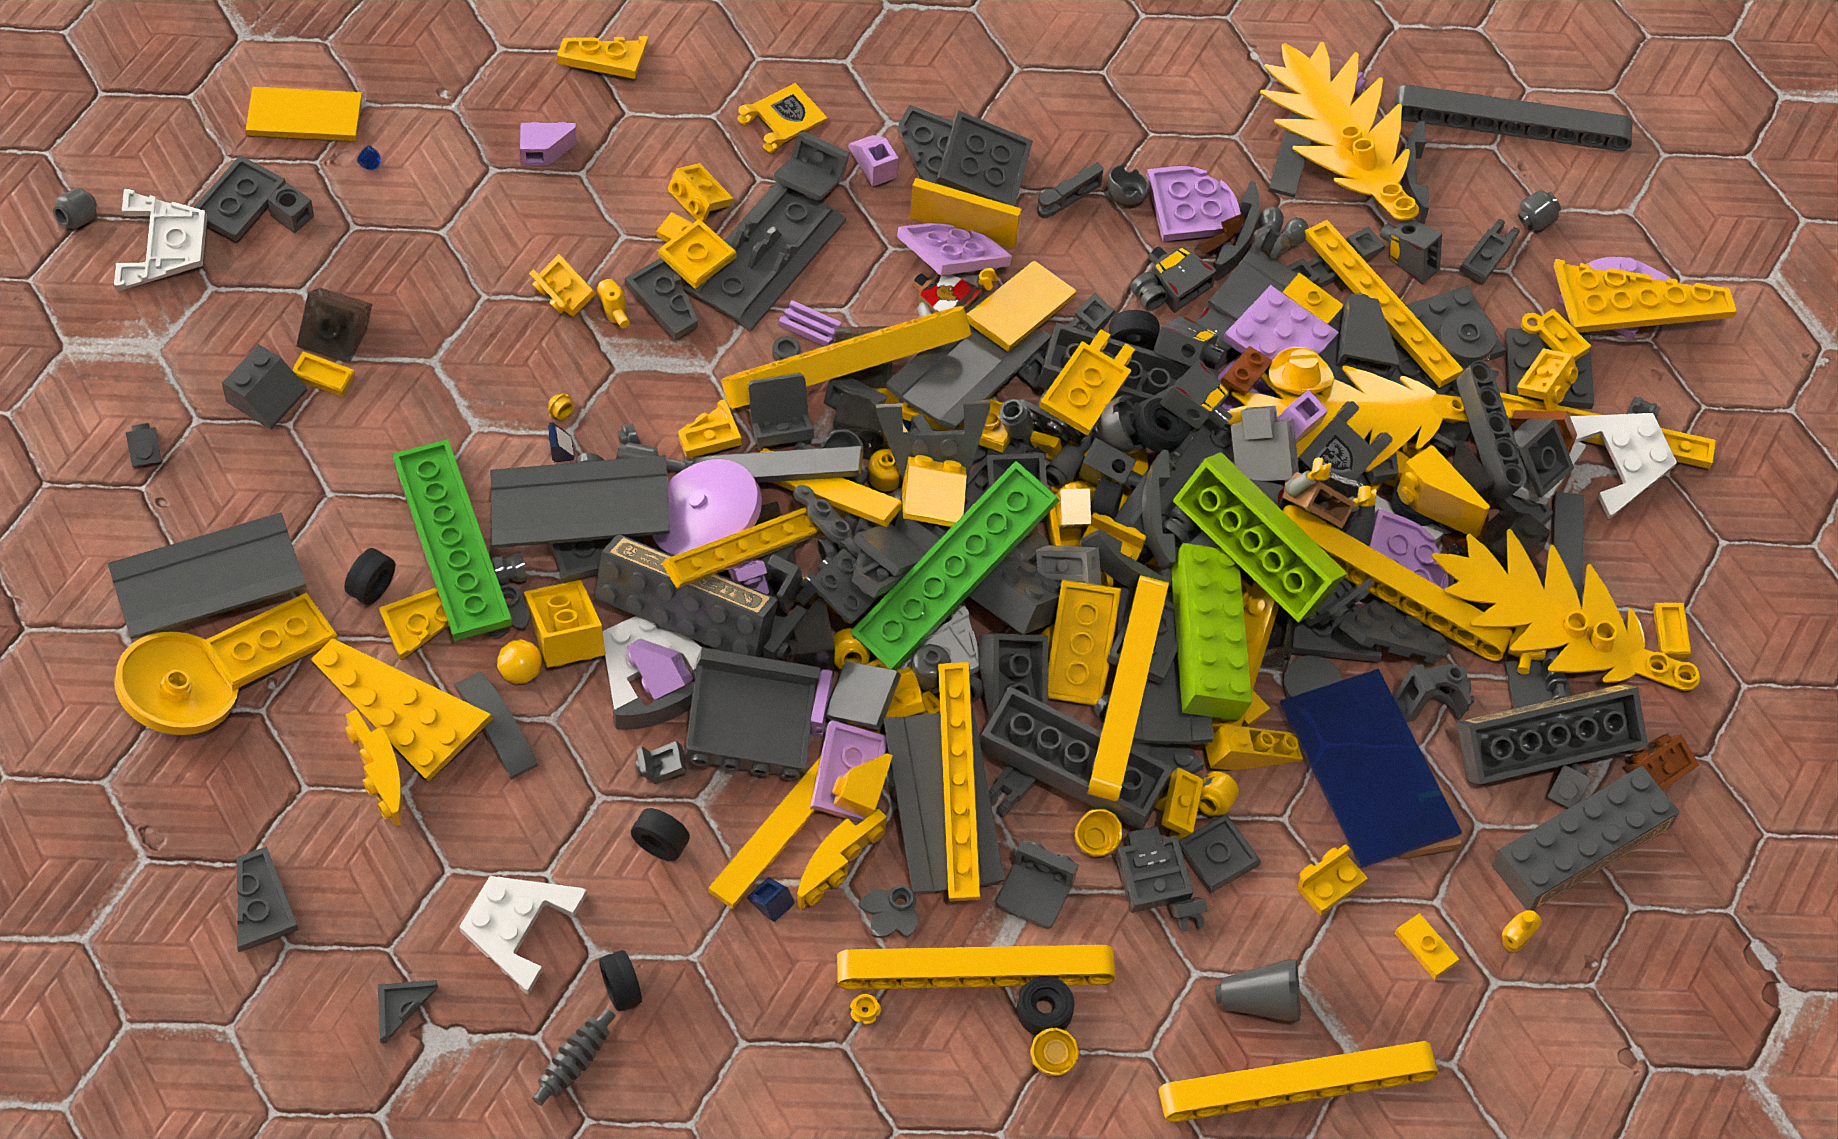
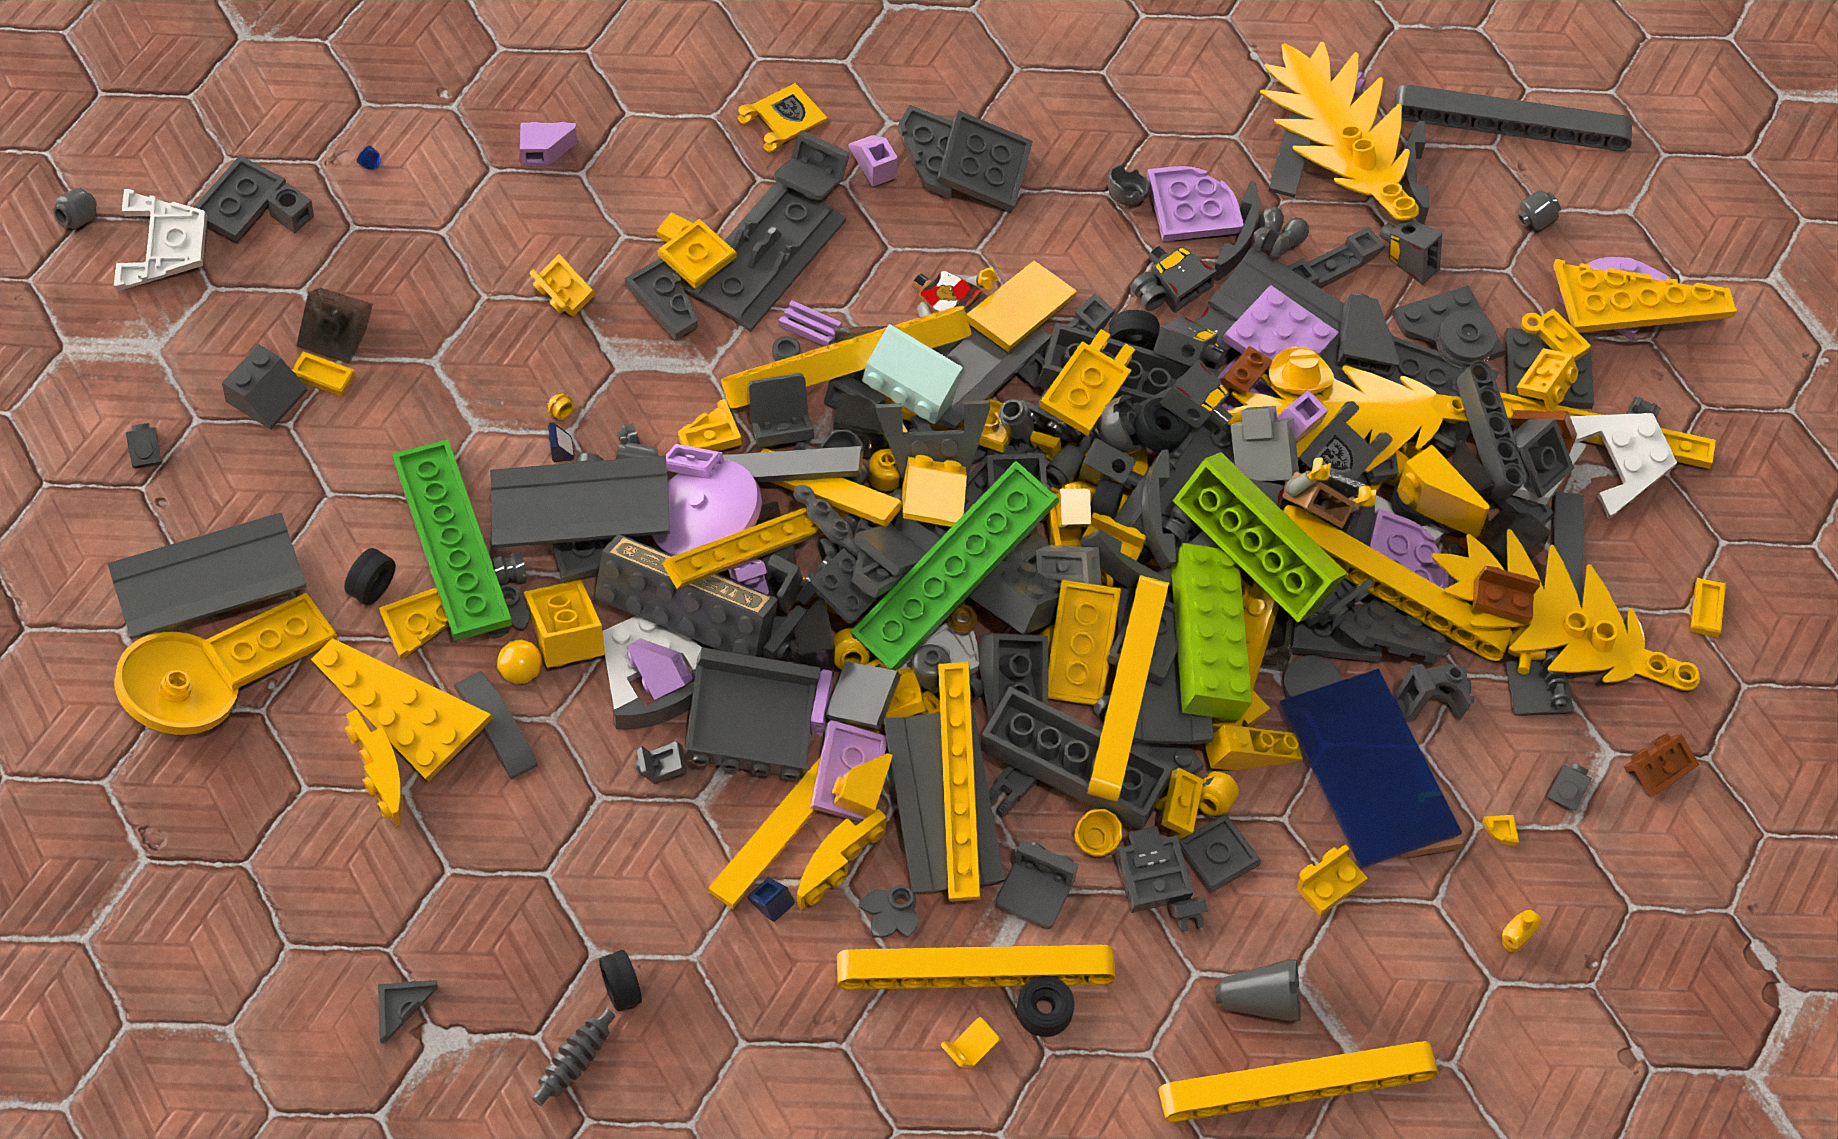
dark grey wing [237,846,299,952] -> none
yellow tile [246,87,362,141] -> none
white wing [459,876,587,995] -> none
yellow wing [557,36,649,79] -> none
yellow piece [597,279,630,329] -> none
black tyre [631,808,690,861] -> none
yellow bracket [668,163,733,223] -> none
yellow plate [850,994,881,1024] -> none
lavender plate [897,223,1012,276] -> none
yellow tile [910,178,1021,249] -> none
yellow hair [1030,1028,1079,1076] -> none
dark grey hinge [1037,162,1104,218] -> none
reddish brown slope [1199,213,1245,254] -> none
yellow plate [1282,273,1344,325] -> none
yellow plate [1305,220,1464,388] -> none
yellow plate [1394,913,1460,980] -> none
dark grey brick [1457,684,1648,784] -> none
dark grey hinge [1460,219,1520,284] -> none
dark grey brick [1492,765,1680,911] -> none
yellow tile [1653,603,1691,659] -> none
none -> lavender tile [666,444,725,479]
none -> light aqua slope [862,324,963,424]
none -> yellow bracket [941,1017,1000,1069]
none -> pearl gold plate [947,604,977,633]
none -> dark orange bracket [1473,566,1540,625]
none -> yellow tile [1482,815,1519,847]
none -> yellow tile [1690,578,1726,638]

